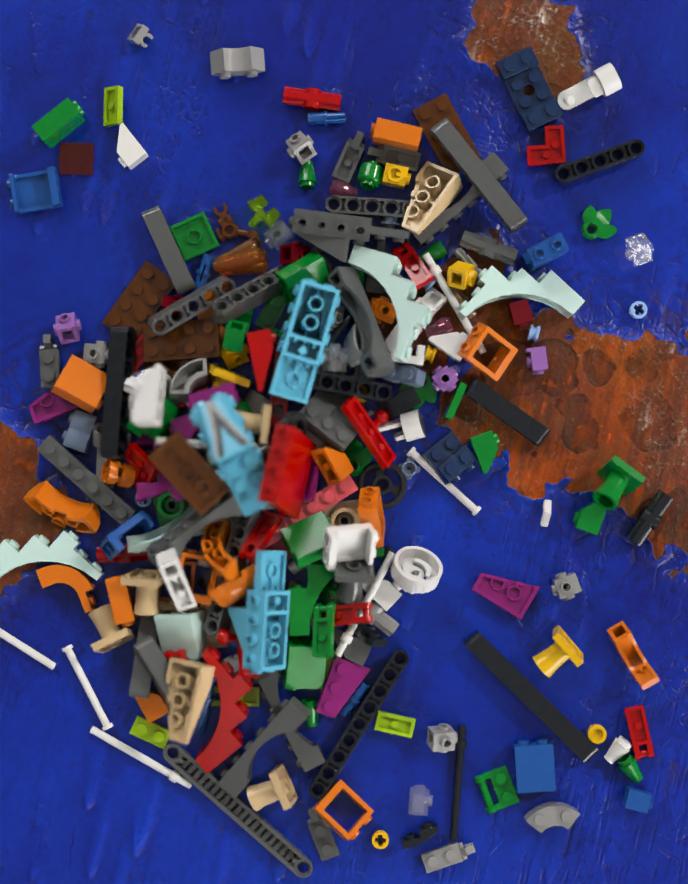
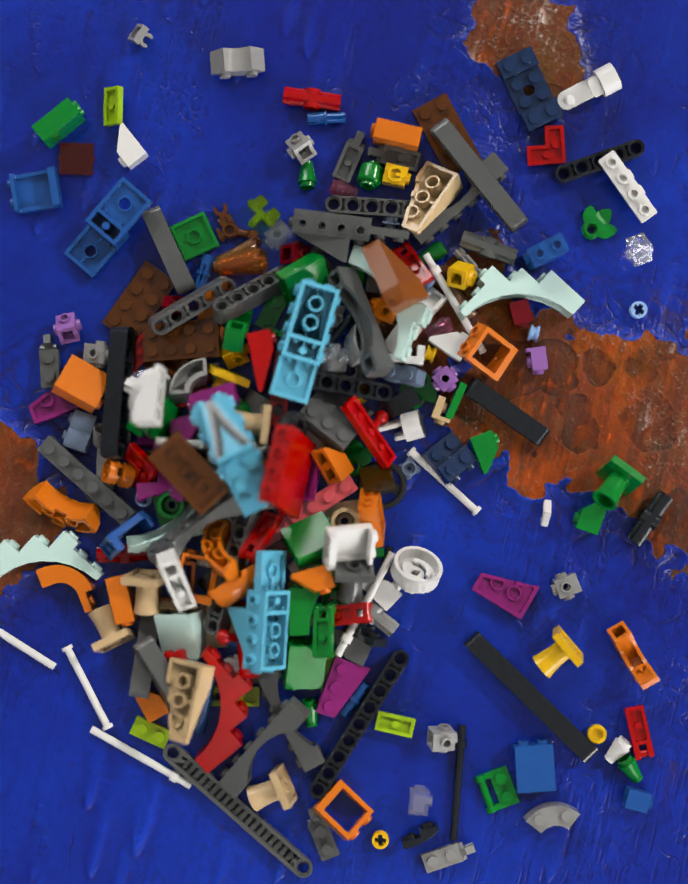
none -> blue bracket [64,176,153,279]
none -> orange slope [290,565,335,595]
none -> dark brown piece [359,464,396,493]
none -> dark orange wedge [362,239,429,315]
none -> tan bracket [430,395,450,426]
none -> white bracket [598,150,657,223]

